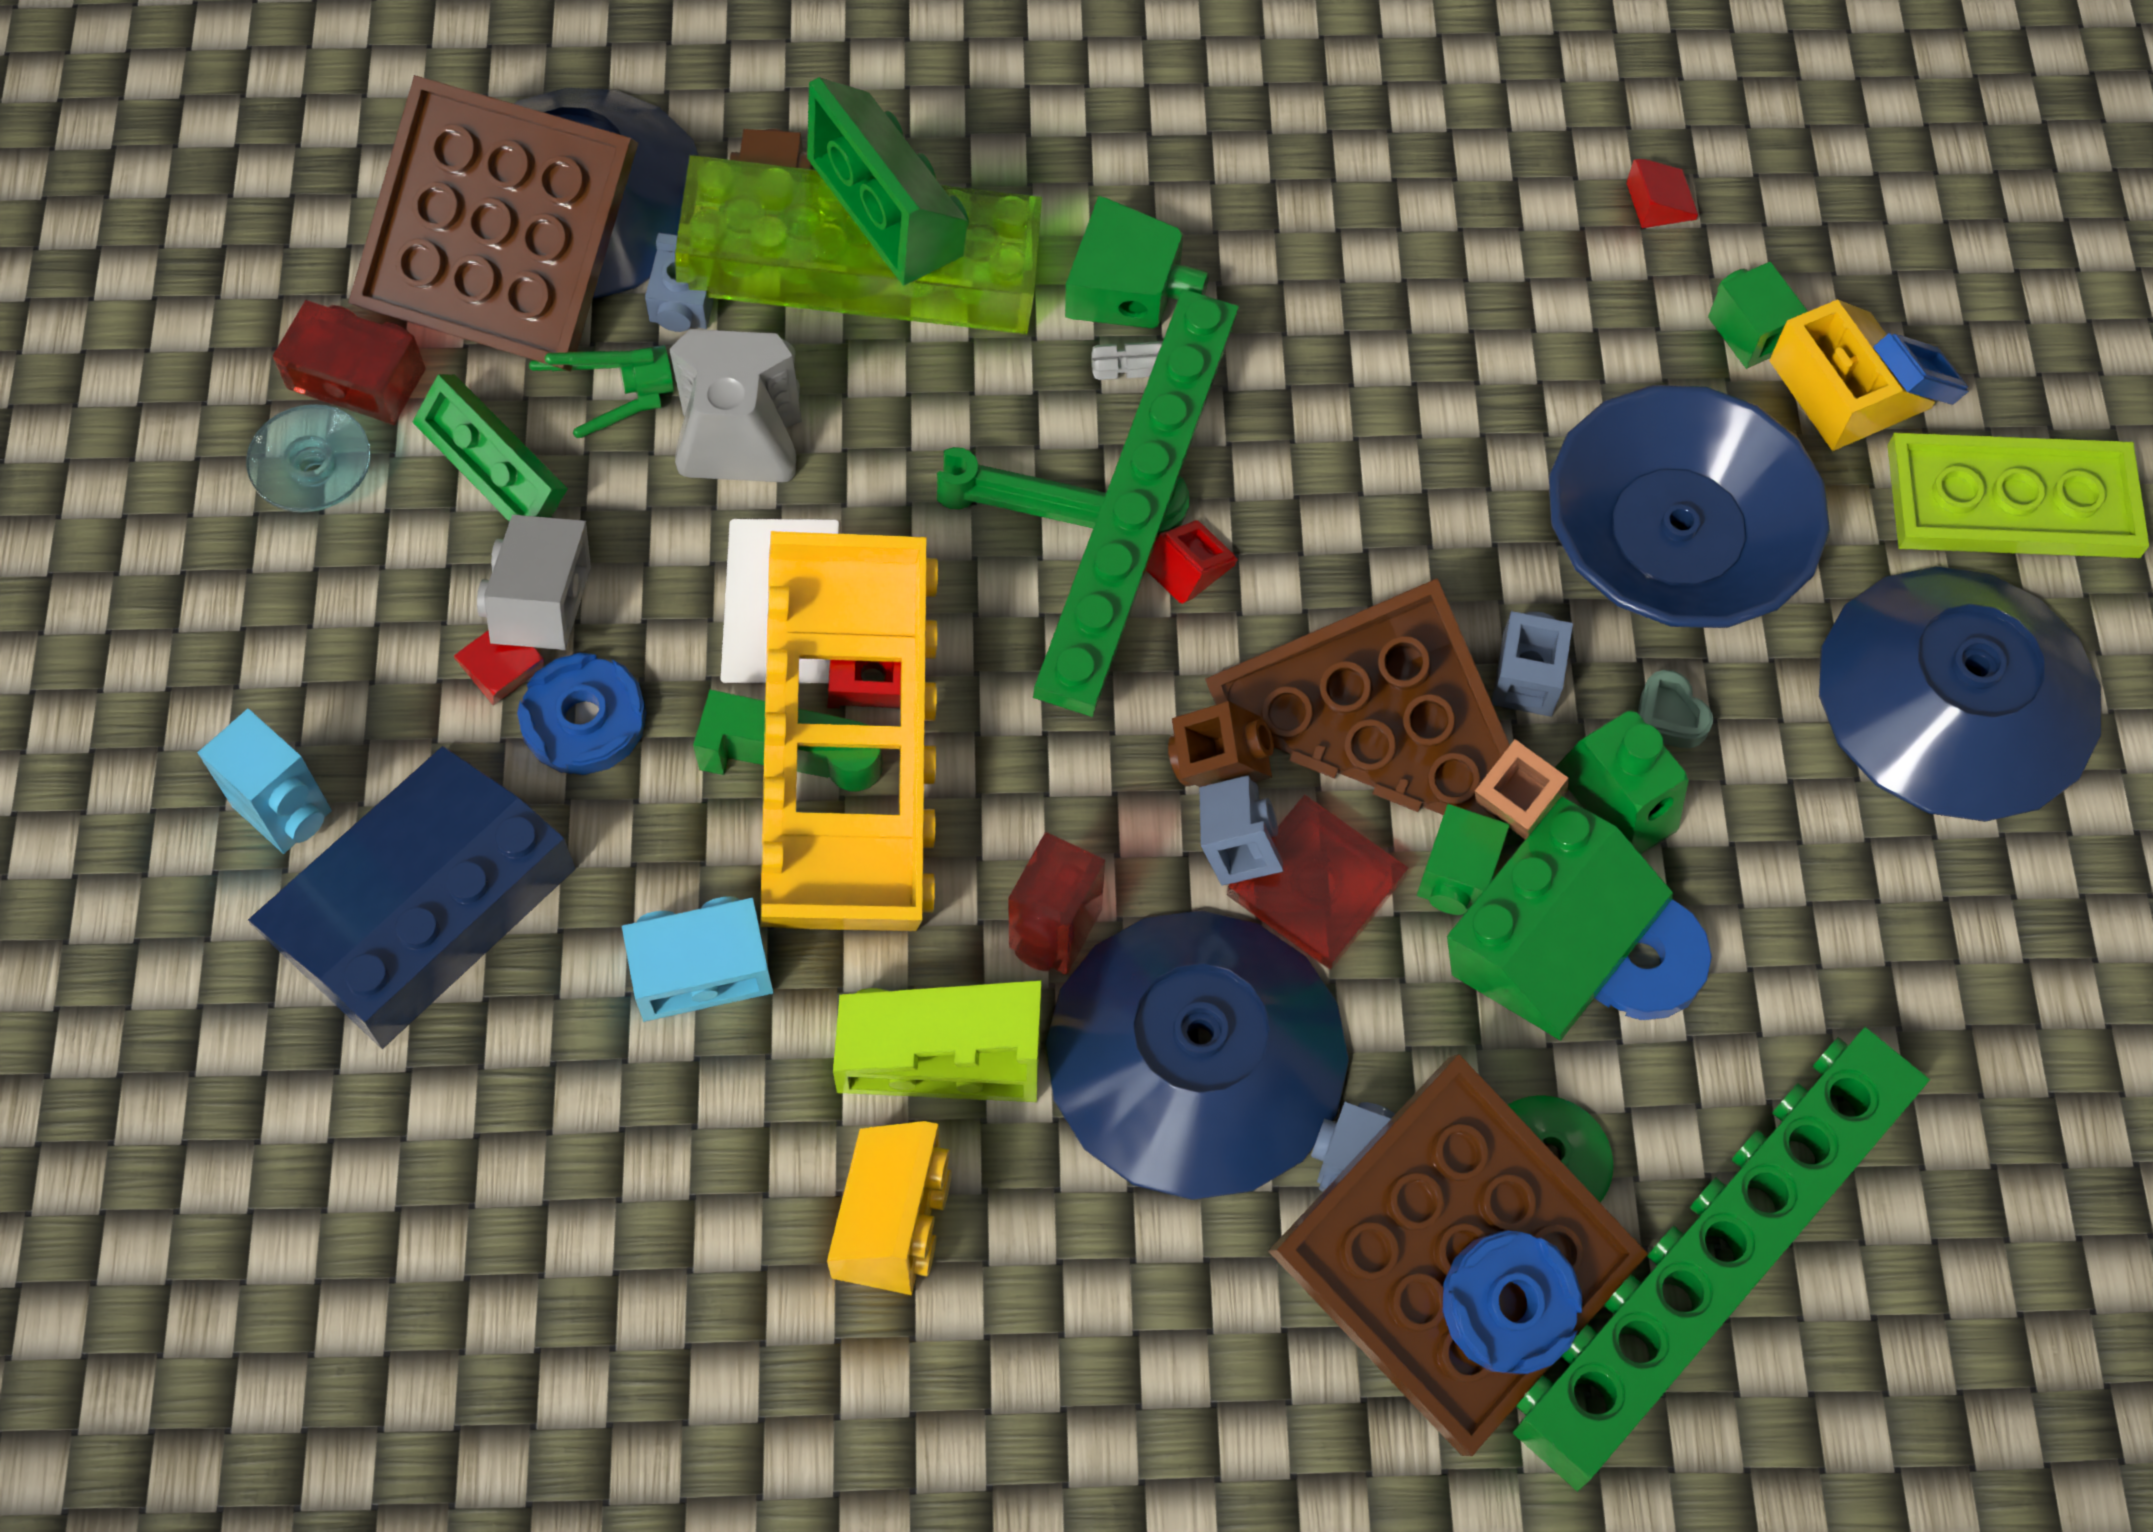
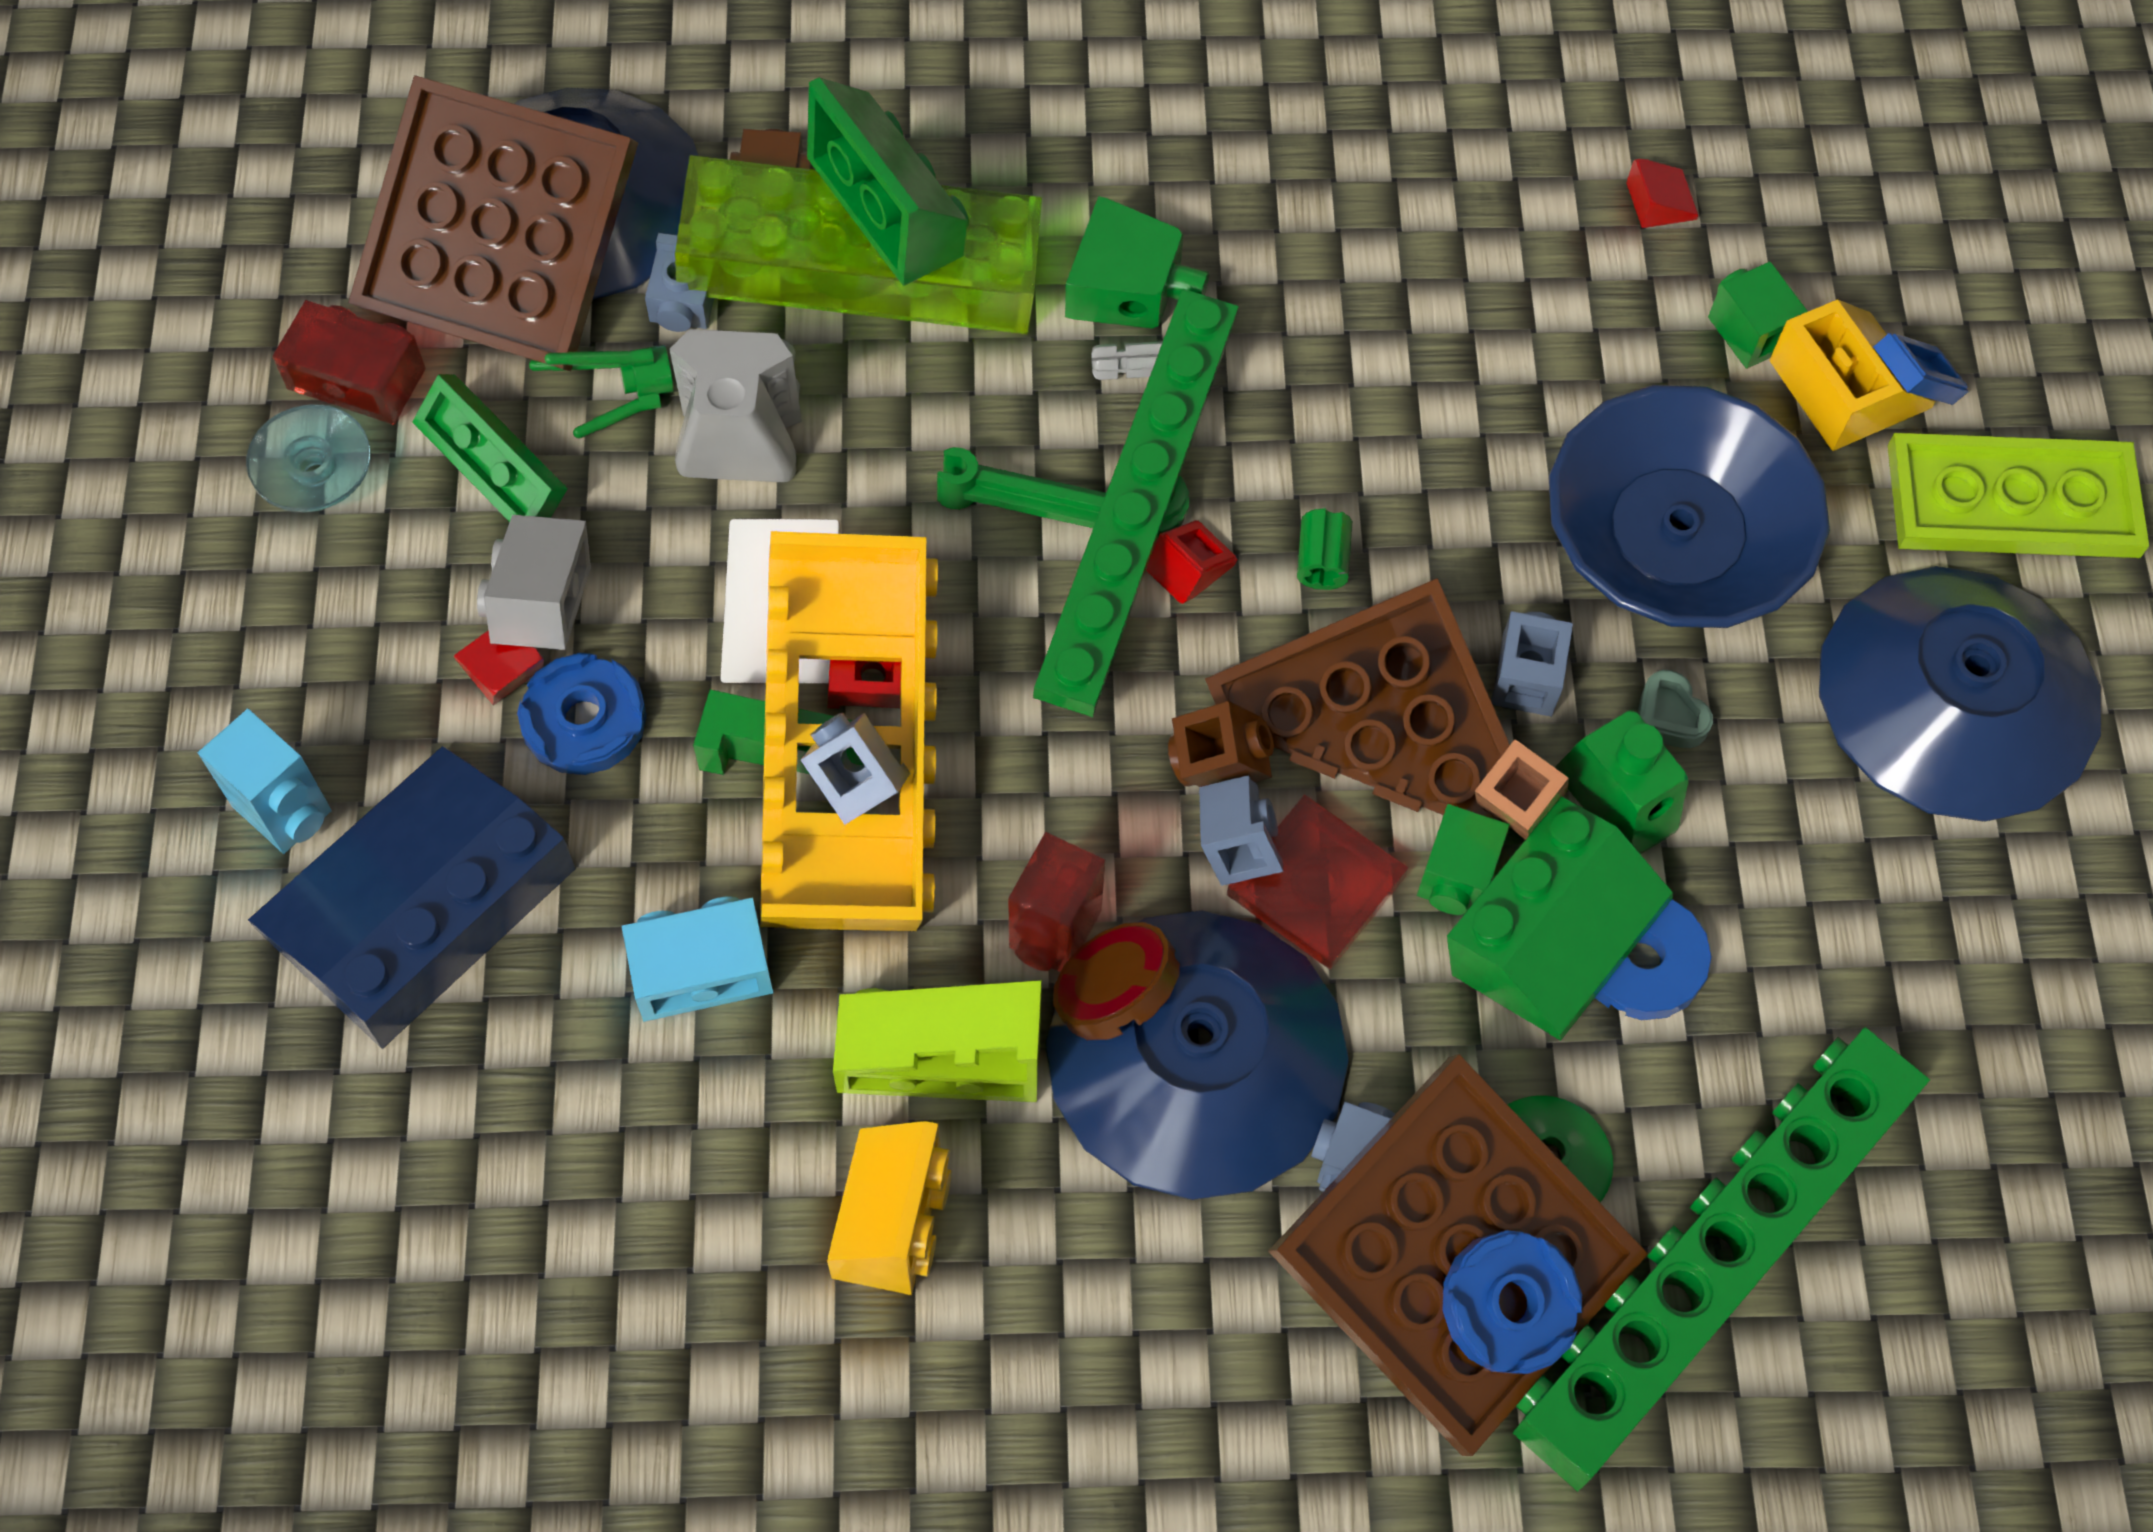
none -> sand blue brick [801,713,911,824]
none -> reddish brown tile [1053,922,1180,1040]
none -> green piece [1297,508,1353,590]

